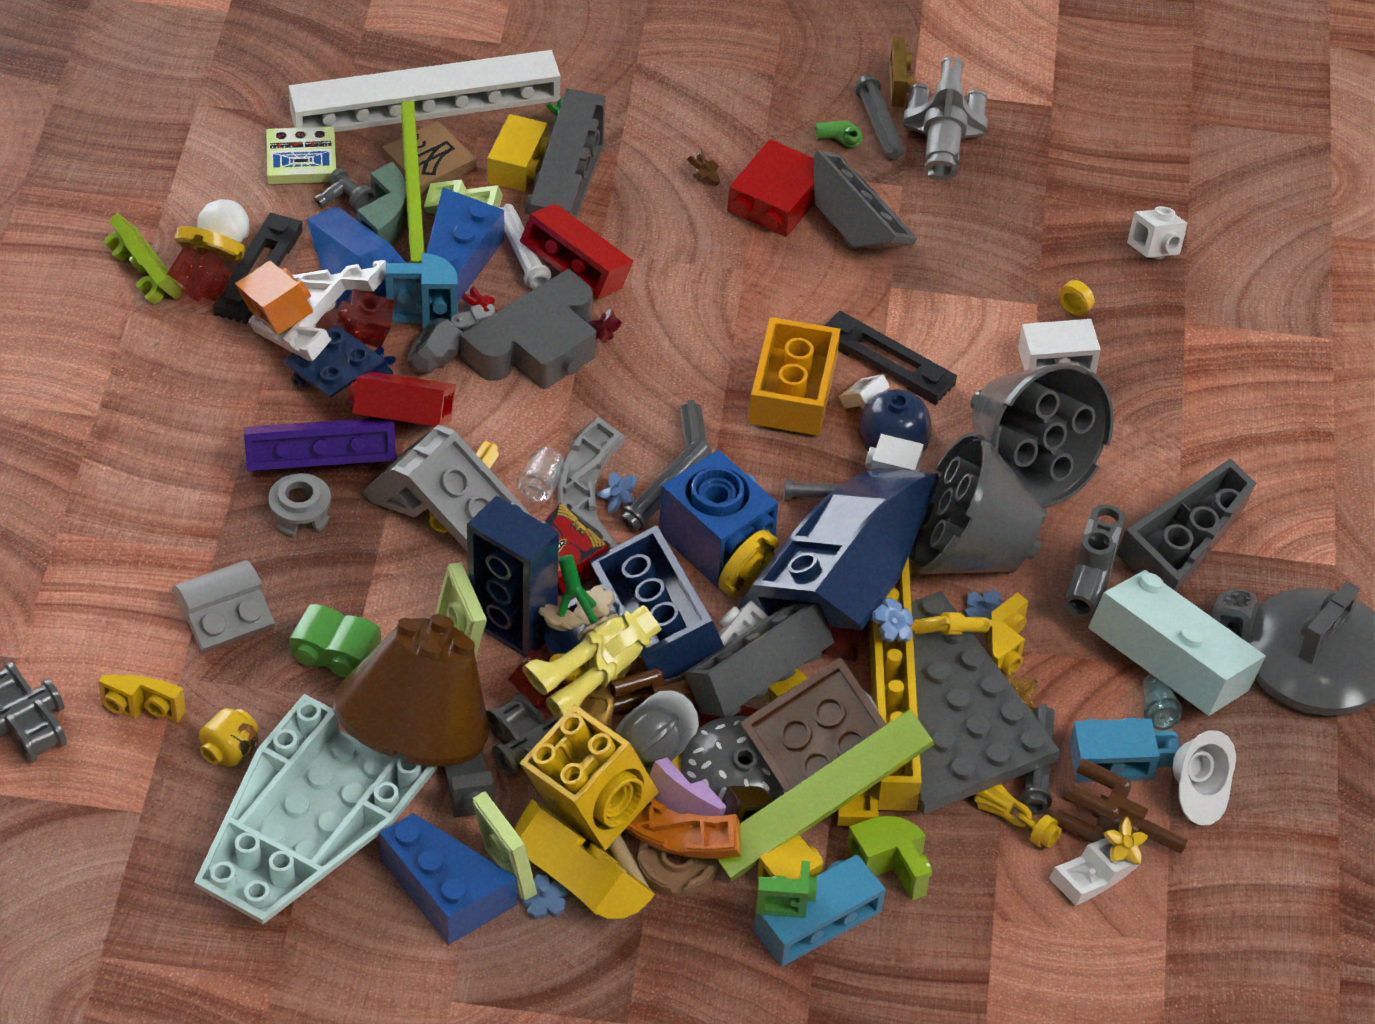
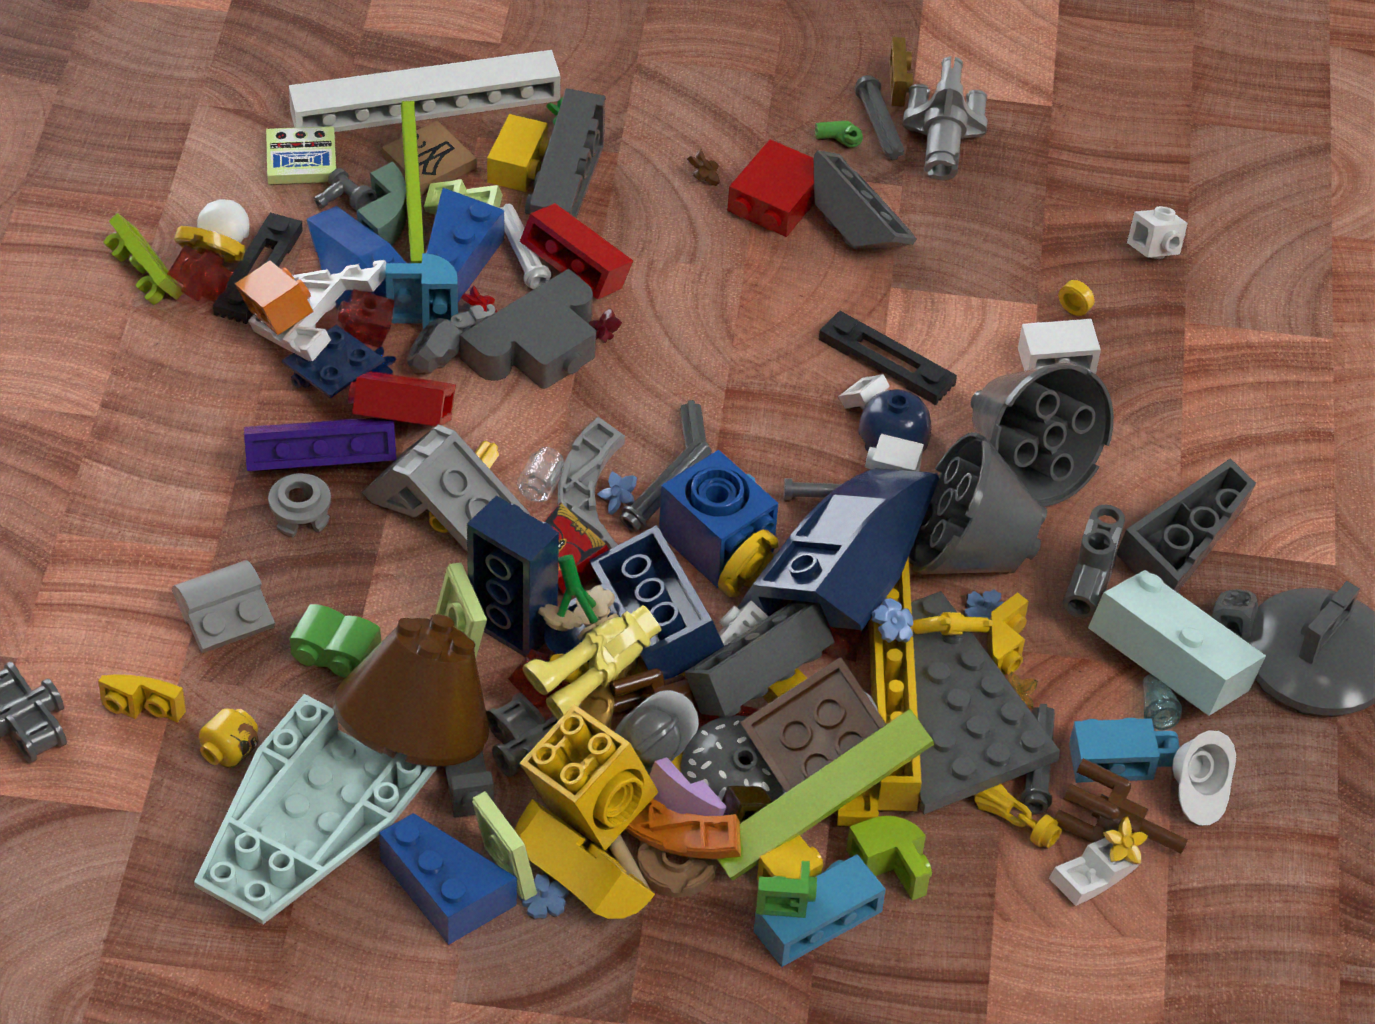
light orange brick [749,317,840,436] -> none

